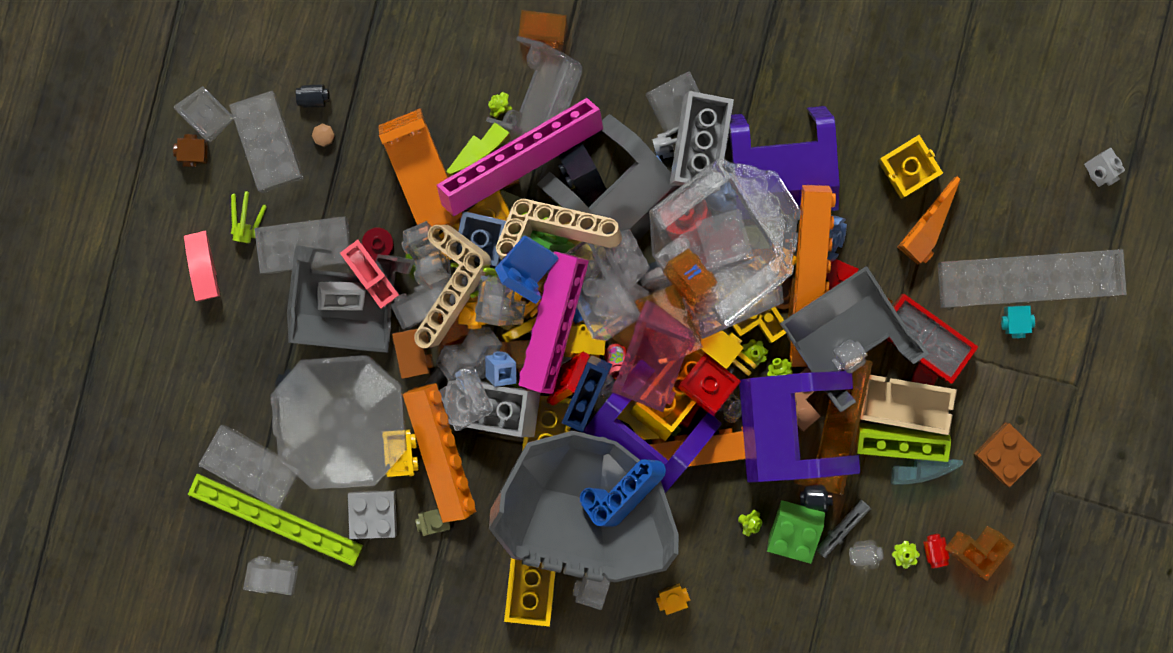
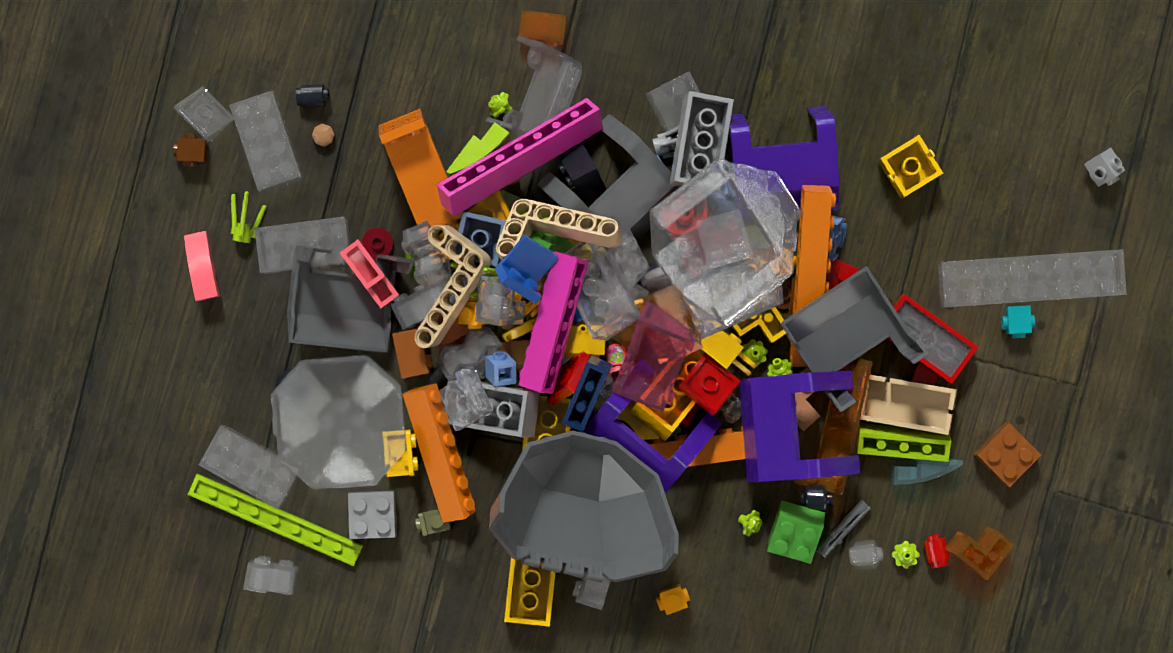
light grey slope [318,282,366,310] -> none
blue beam [580,459,666,527] -> none
clear orange brick [663,248,718,306] -> none
clear head [832,339,868,374] -> none
orange wedge [897,176,960,264] -> none

